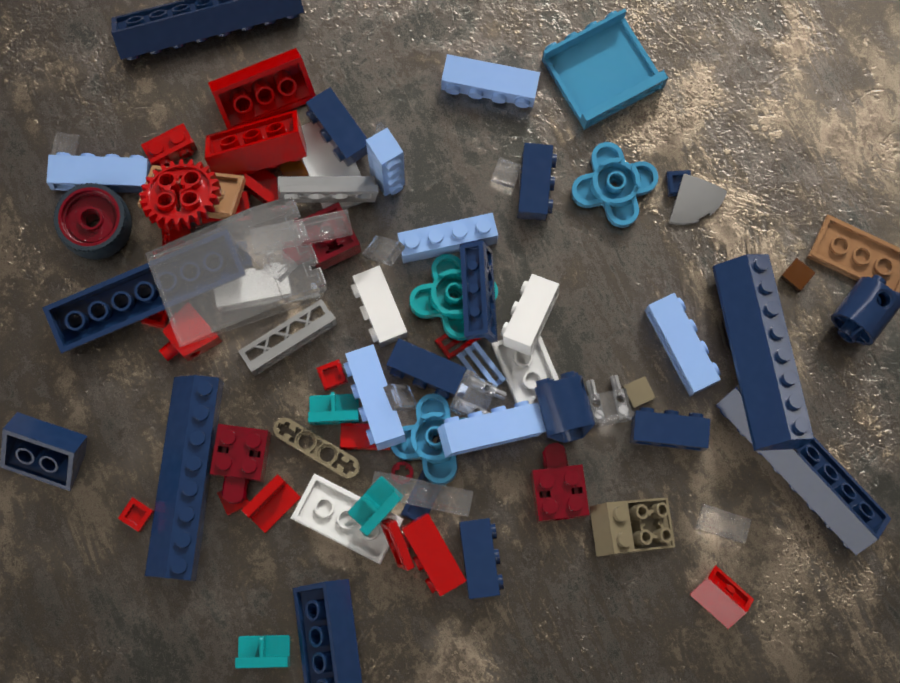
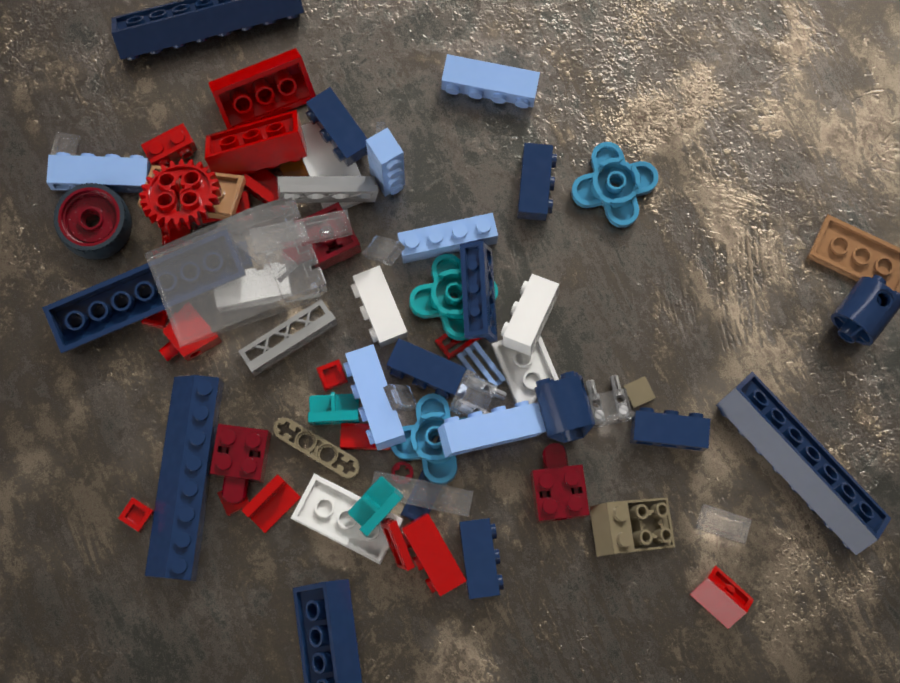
dark blue slope [0,412,87,491] -> none
teal panel [235,635,290,668] -> none
clear tile [491,157,522,189] -> none
dark azure panel [542,9,668,130] -> none
light blue brick [645,293,721,396] -> none
dark blue tile [666,170,691,197] -> none
light grey brick [669,174,727,225] -> none
dark blue slope [712,254,814,451] -> none
reddish brown tile [780,258,815,292] -> none

